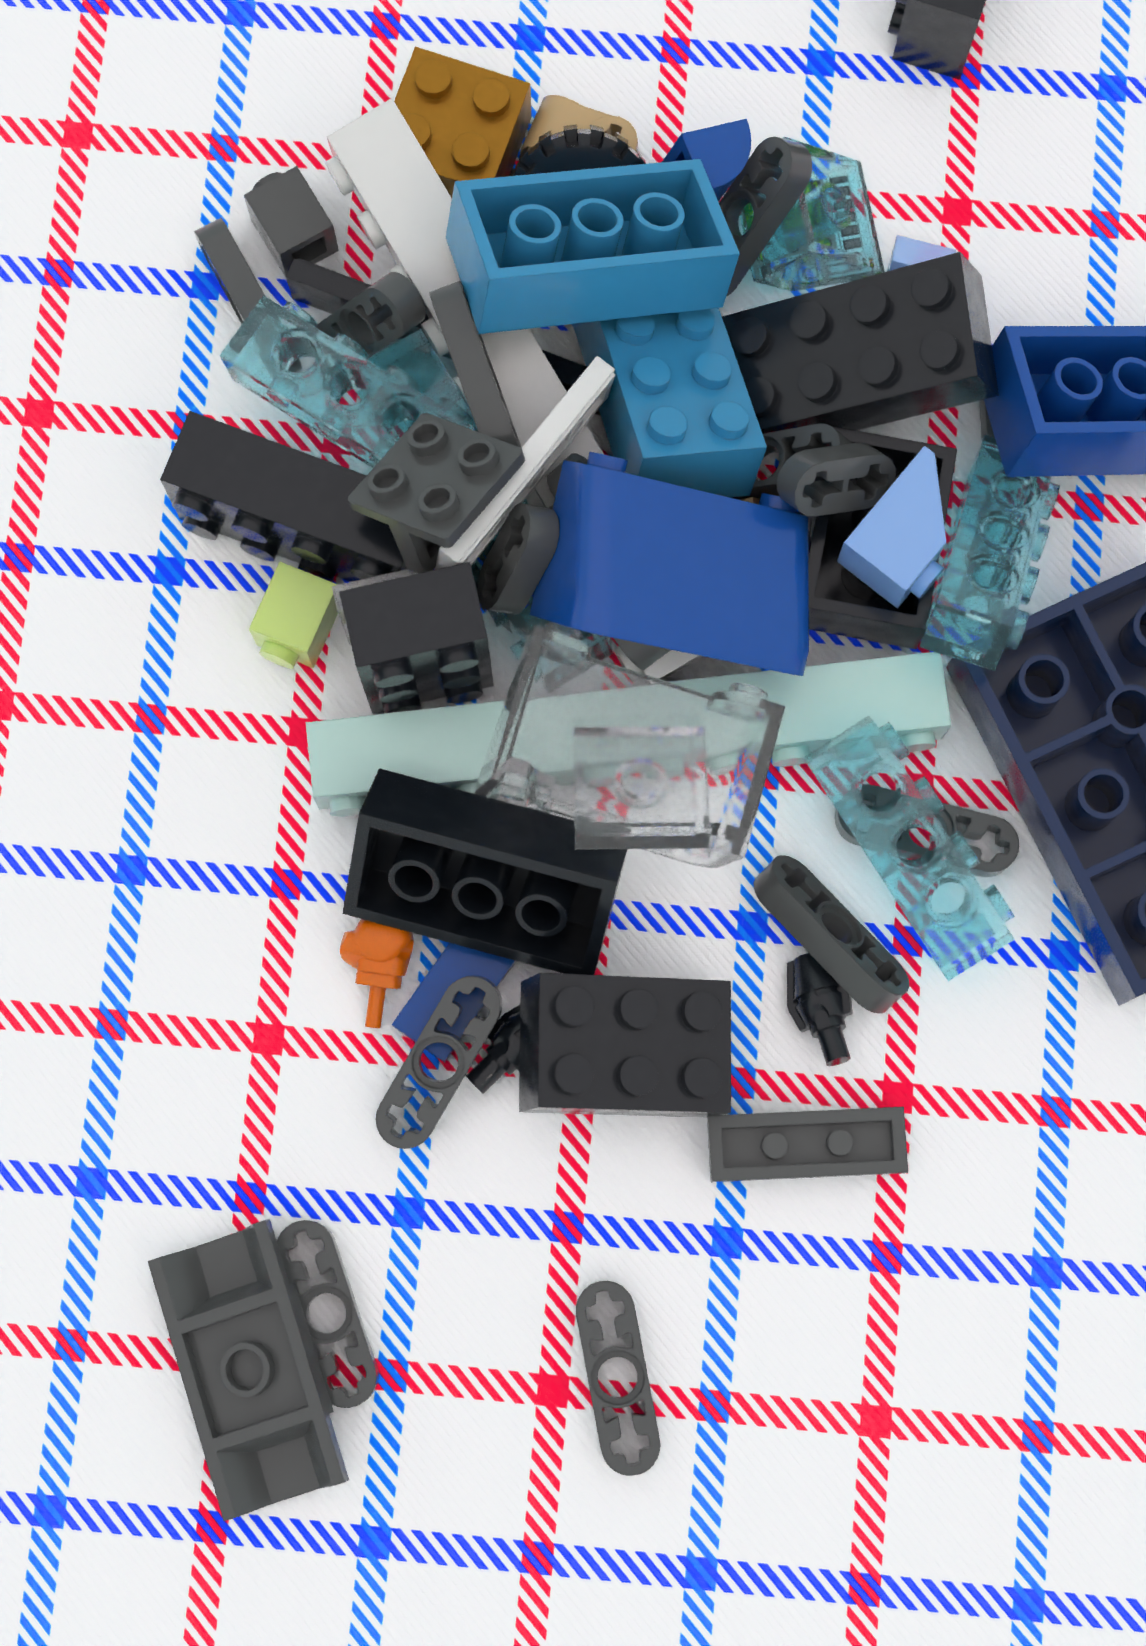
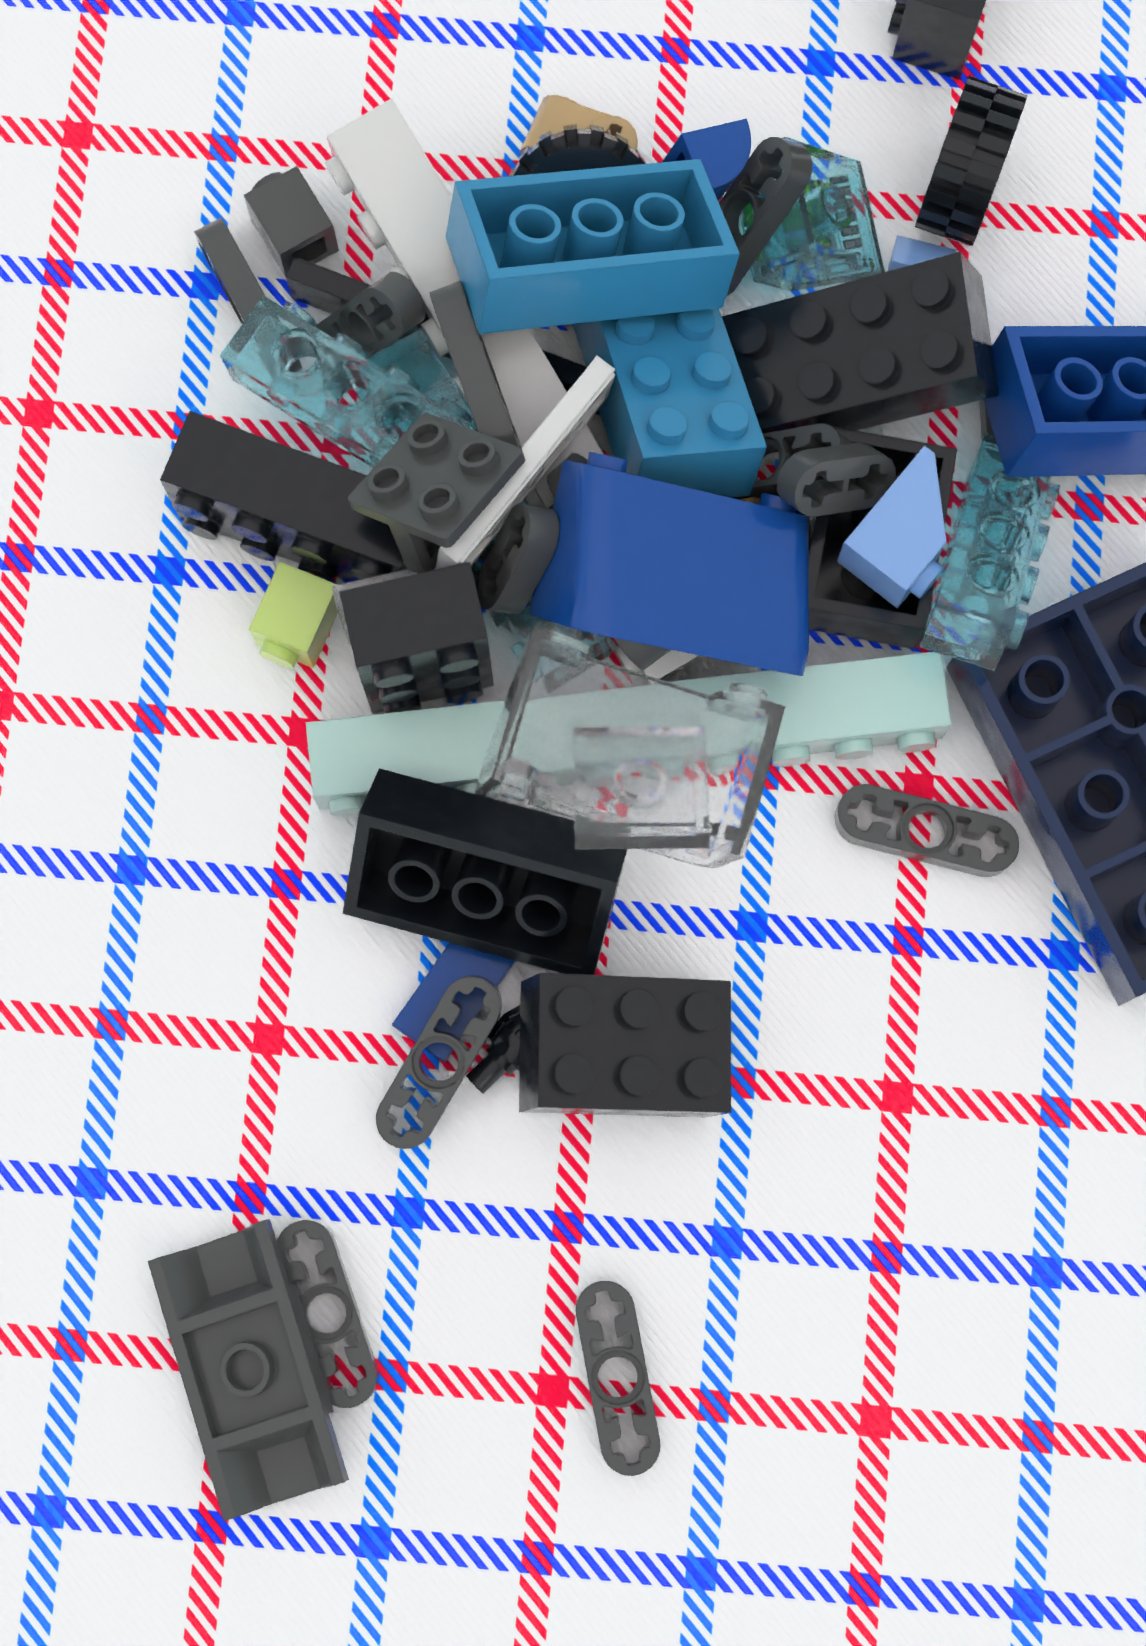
orange piece [340,919,414,1028] -> none
pearl gold brick [394,46,532,198] -> none
dark grey plate [707,1107,908,1183] -> none
dark grey beam [753,855,909,1014] -> none
black piece [787,953,853,1066] -> none
clear light blue brick [803,716,1015,981] -> none
none -> black bush [915,76,1028,247]

